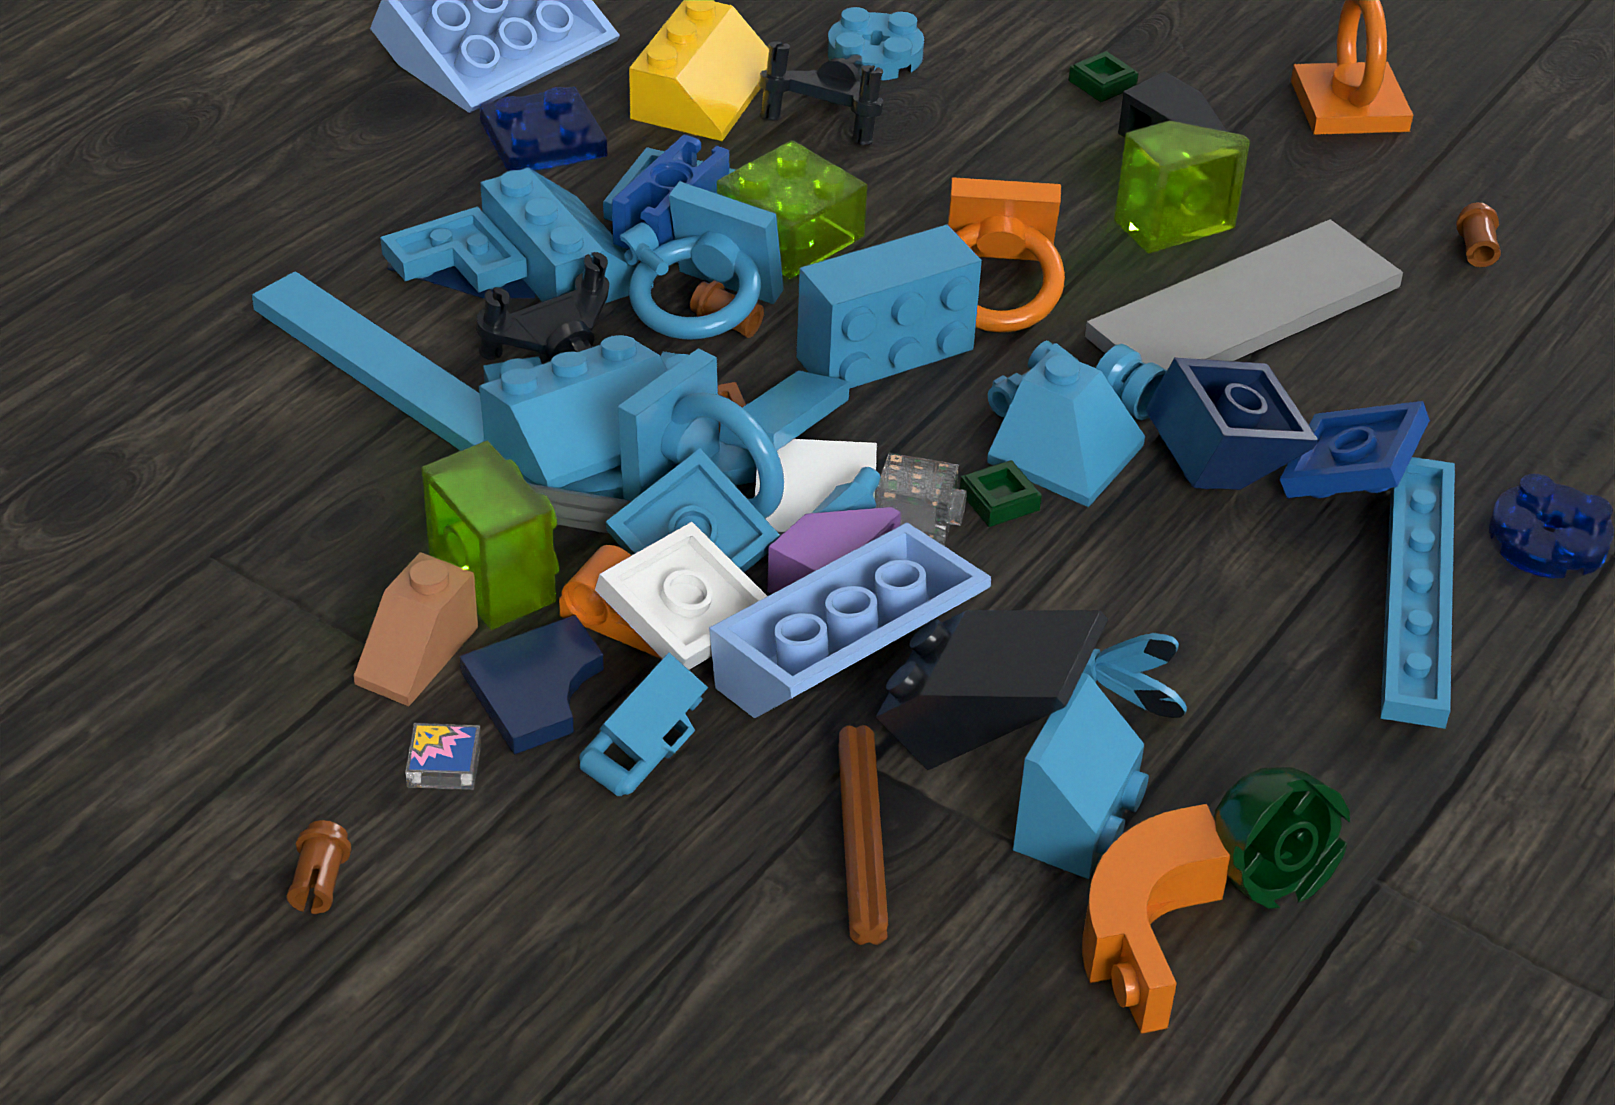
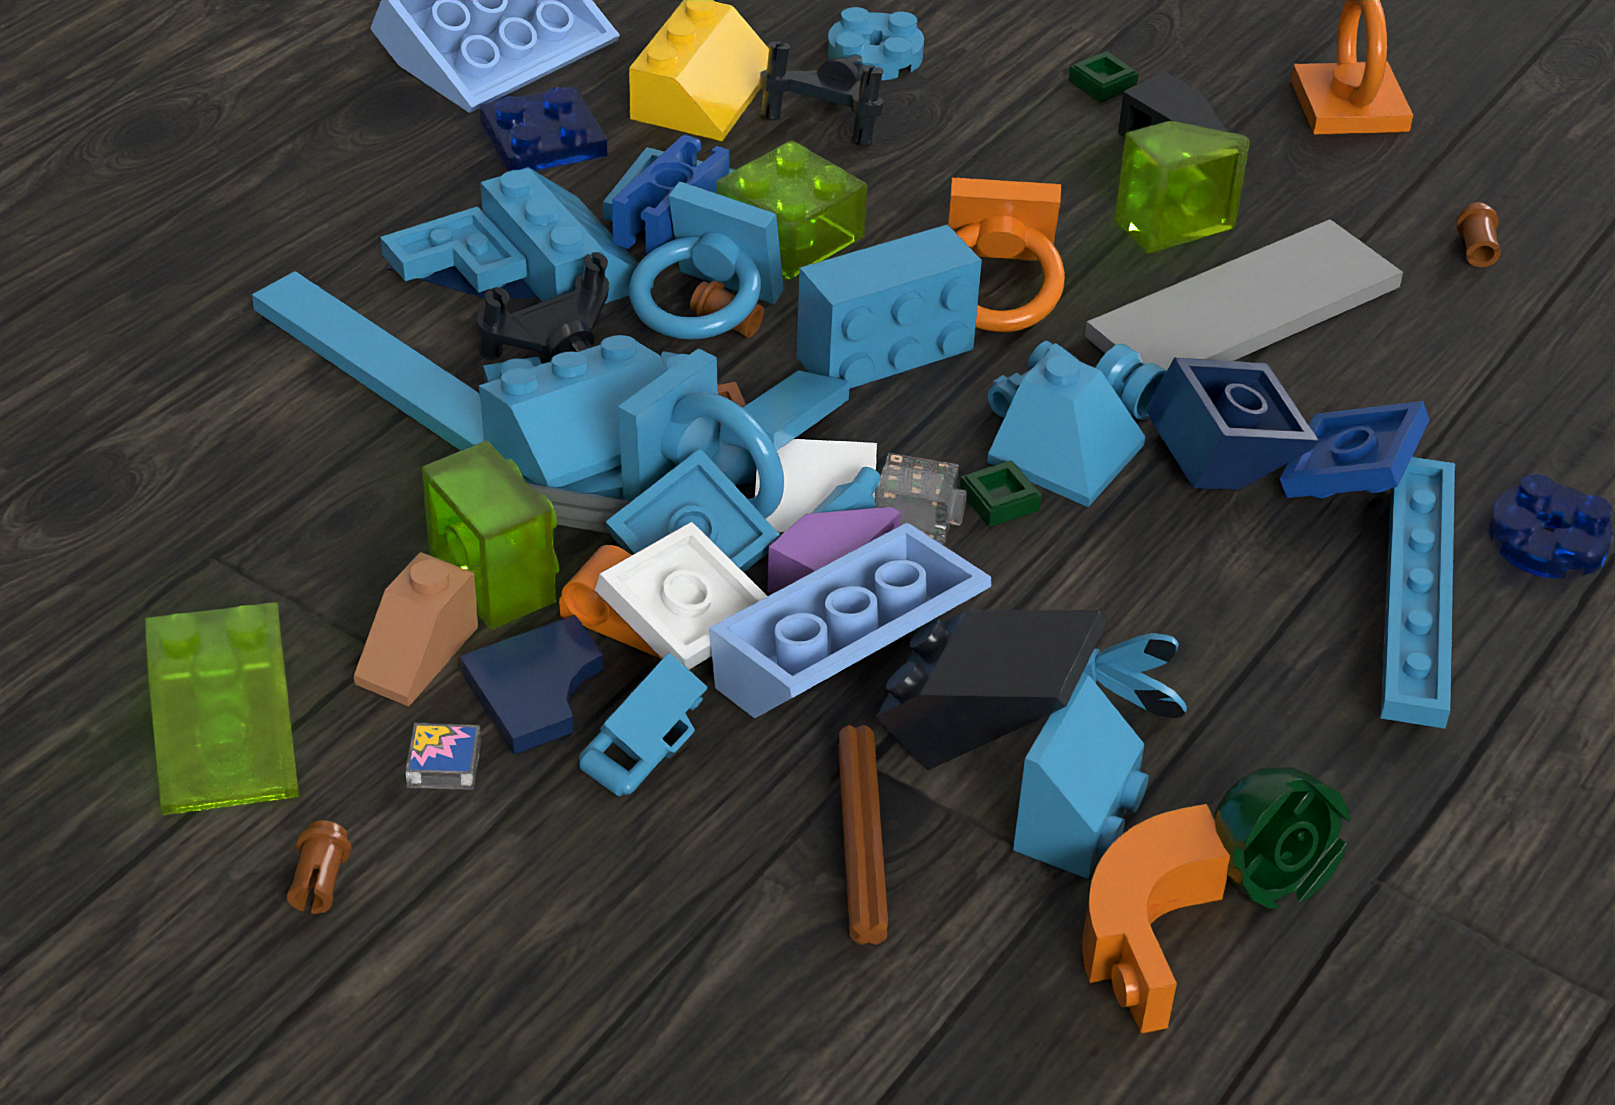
dark azure hand [620,222,669,275] -> none
none -> clear neon green slope [145,602,299,815]

